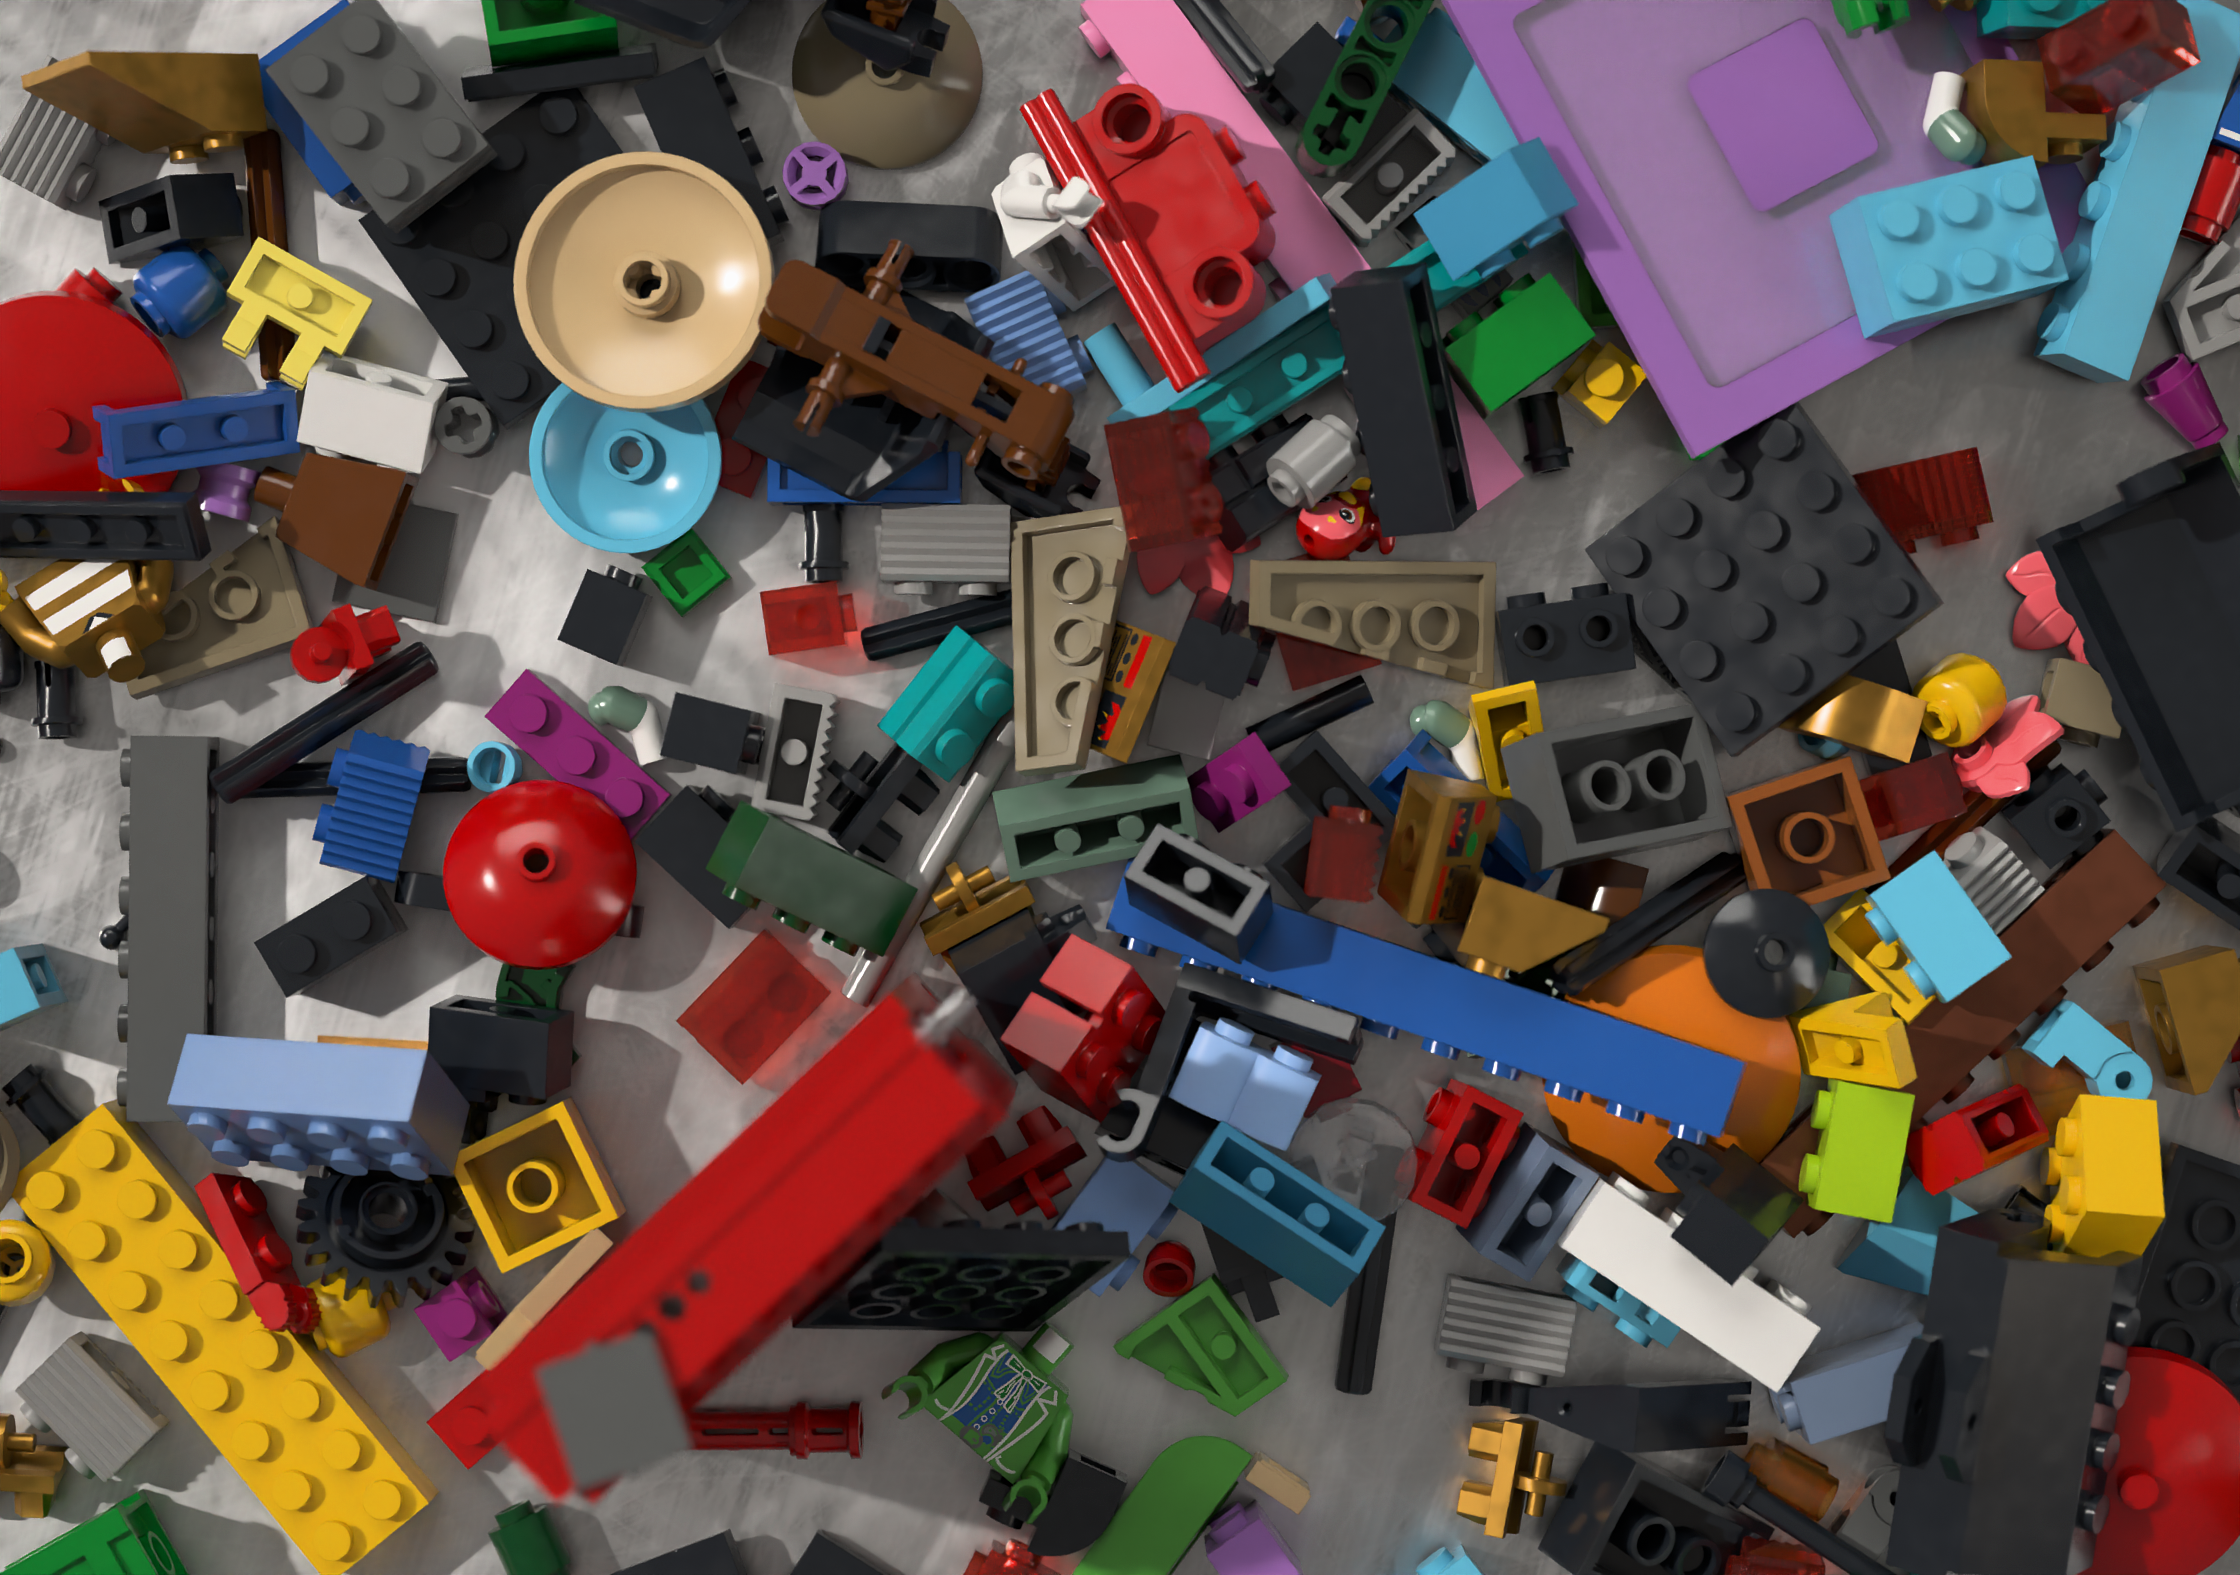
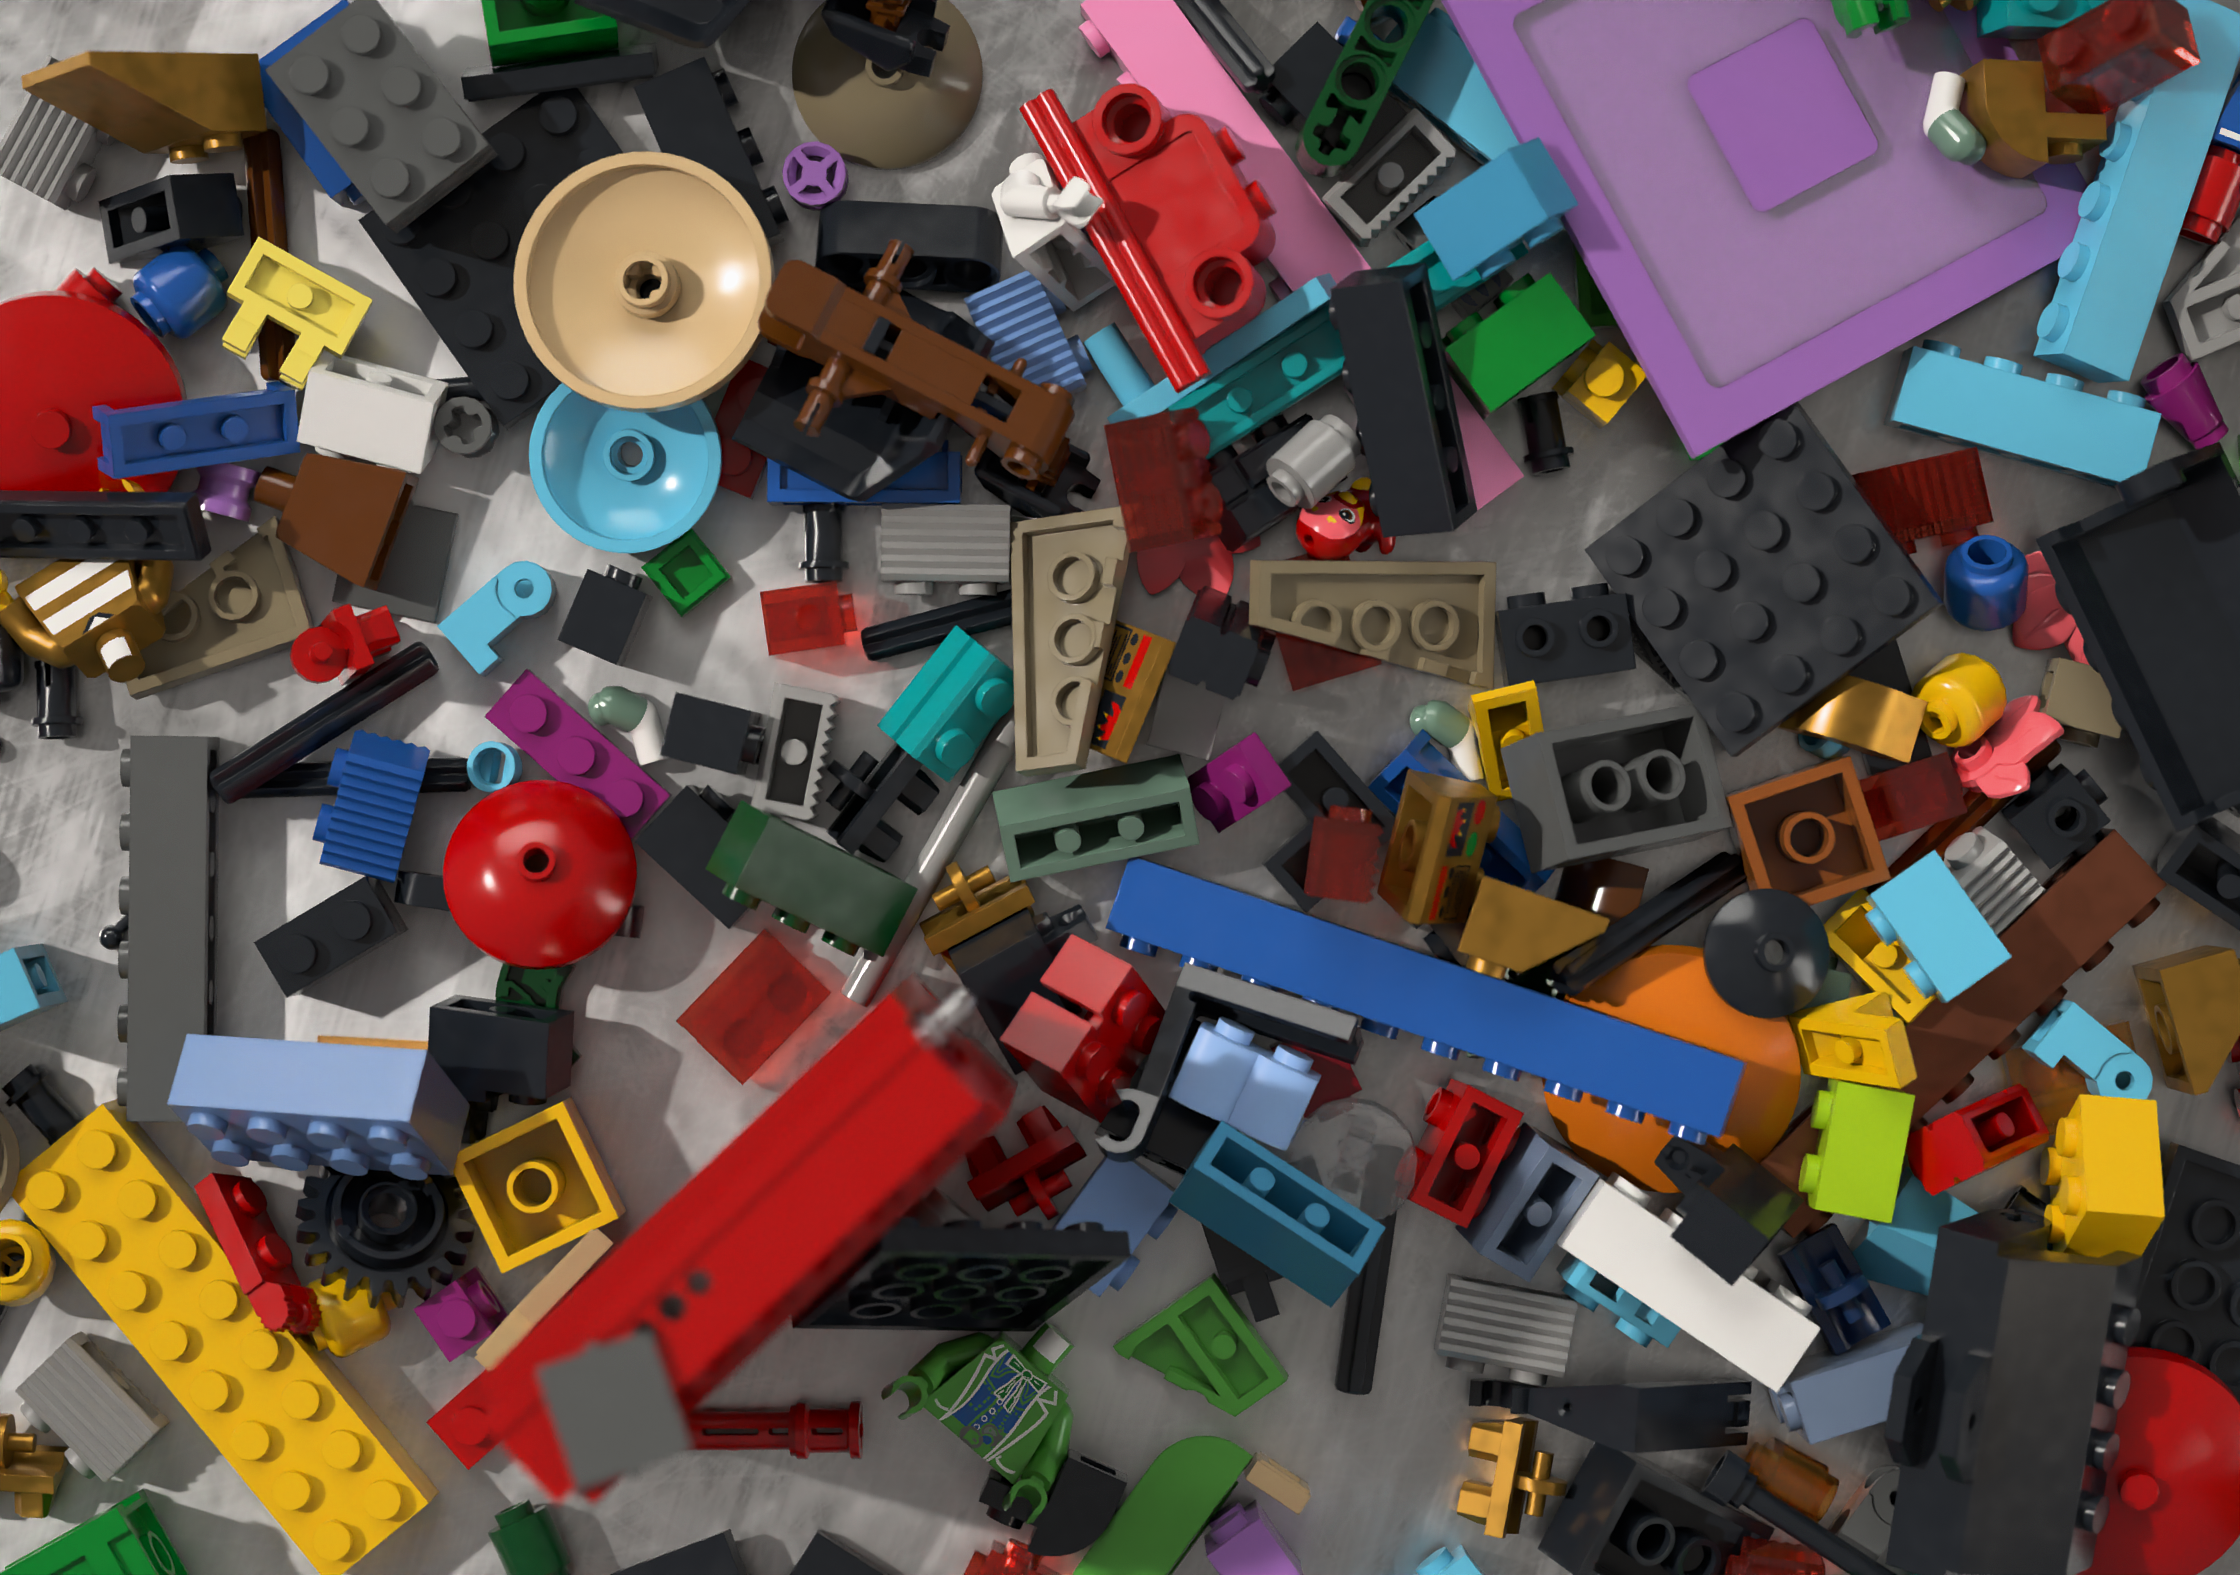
black brick [1124,824,1273,965] -> none
red hinge [1143,1240,1196,1297] -> none
black piece [1245,674,1374,752] -> none
medium azure brick [1828,155,2069,339] -> none
none -> medium azure leg [437,561,557,677]
none -> dark blue hips [1776,1223,1891,1356]
none -> medium azure brick [1883,339,2162,488]
none -> blue head [1943,535,2029,631]

